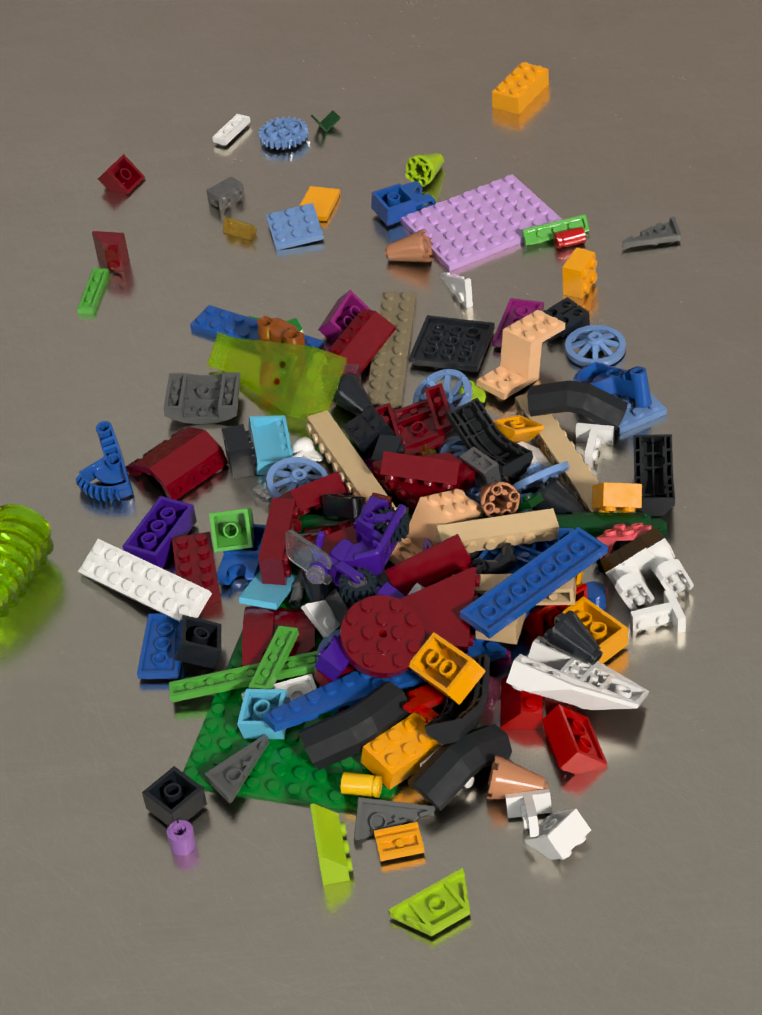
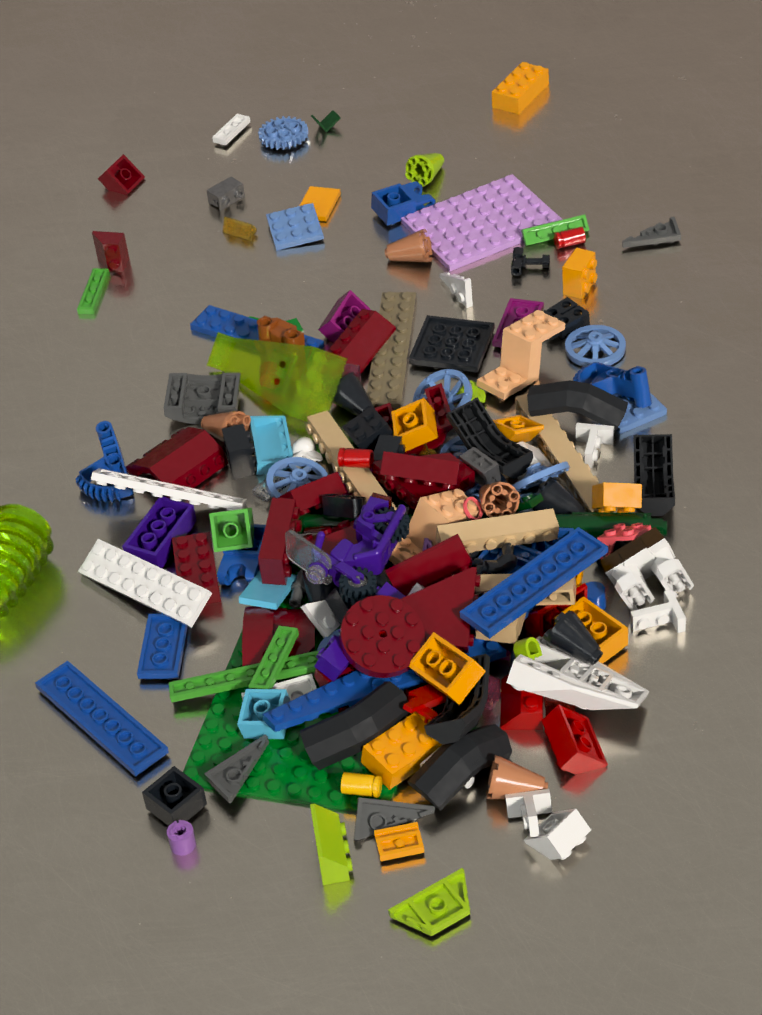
black brick [174,615,221,669] -> none
none -> blue plate [35,661,169,777]
none -> white plate [91,468,246,511]
none -> nougat cone [201,411,251,443]
none -> red piece [338,448,374,469]
none -> light orange brick [391,398,438,452]
none -> coral piece [463,497,483,520]
none -> black bar [511,247,550,276]
none -> lime plate [513,637,542,660]

